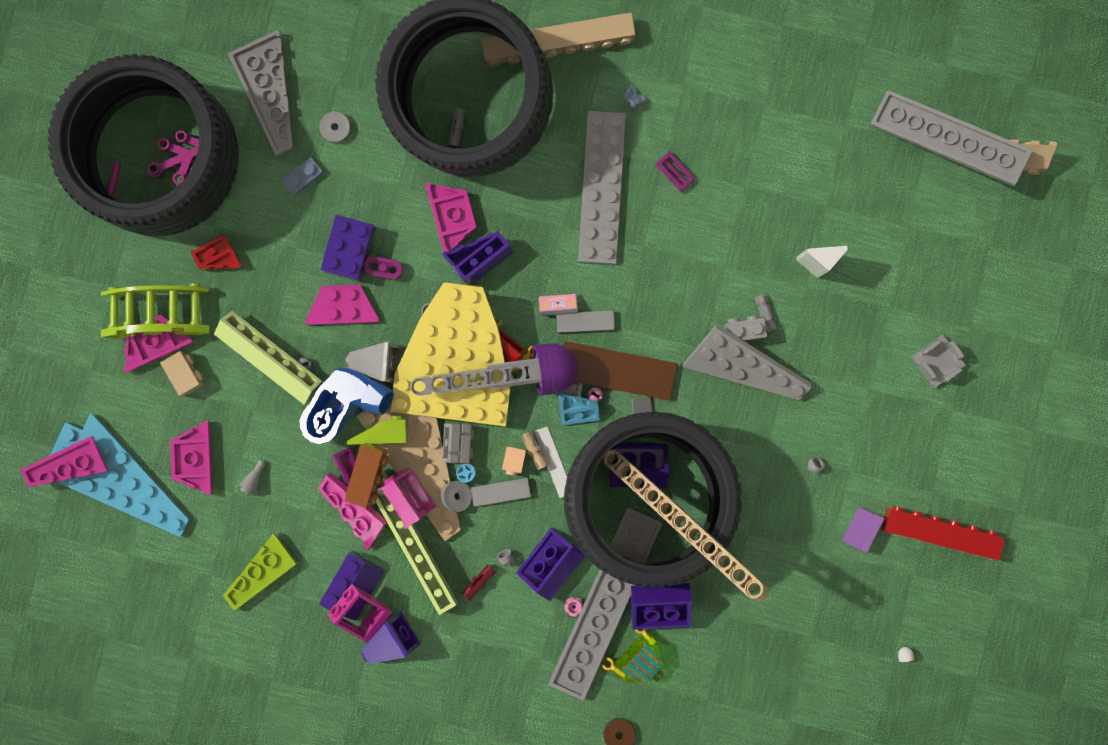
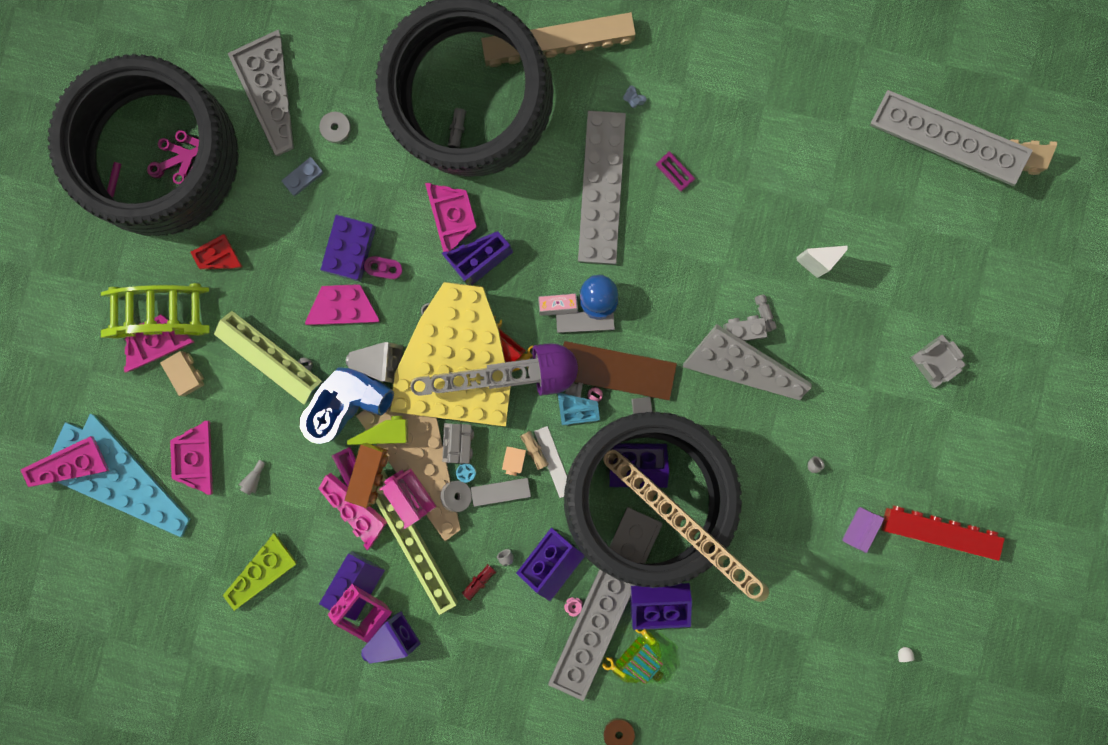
none -> blue tile [580,274,618,320]

